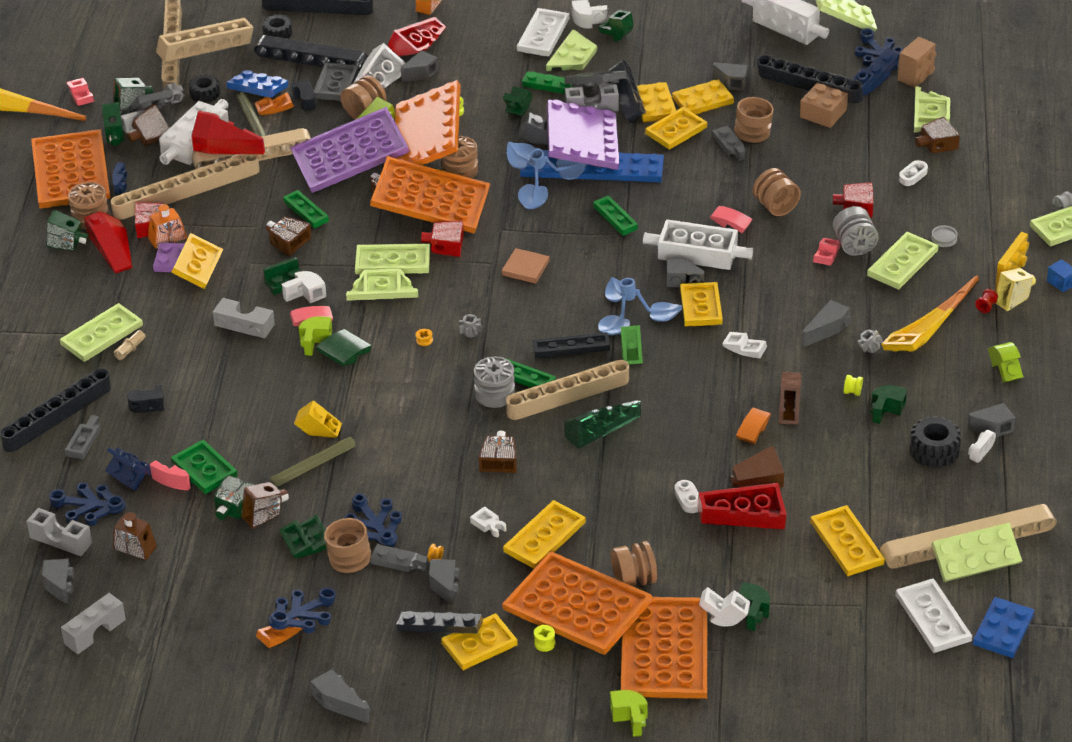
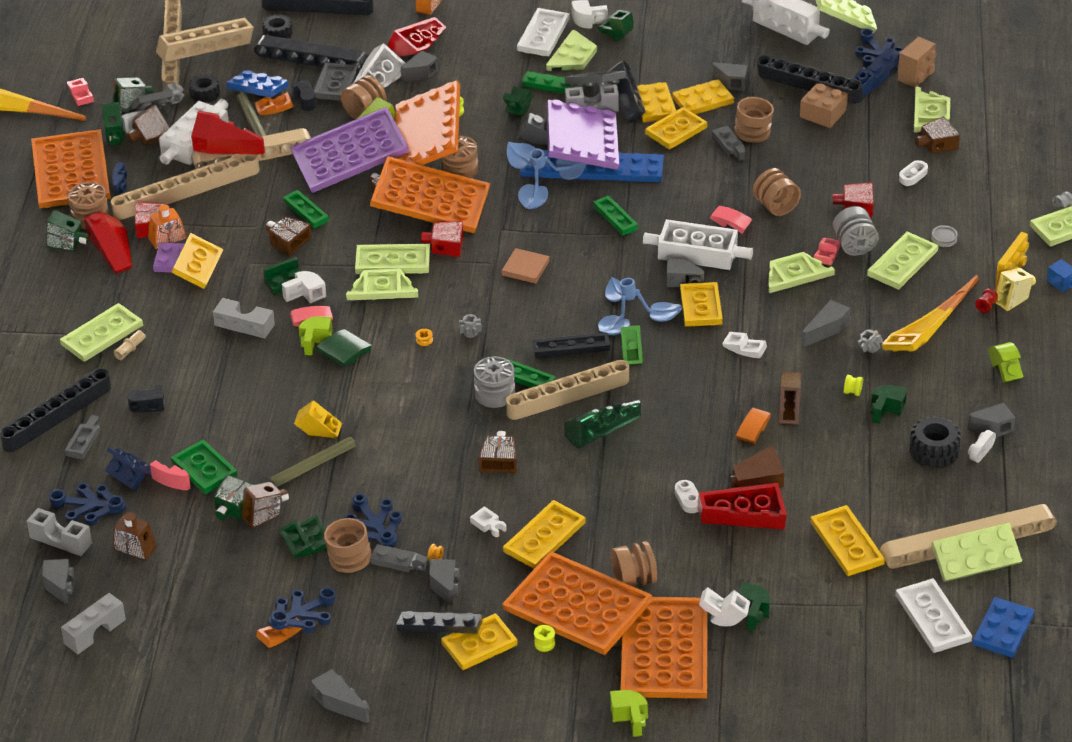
none -> yellowish green wing [769,252,835,293]

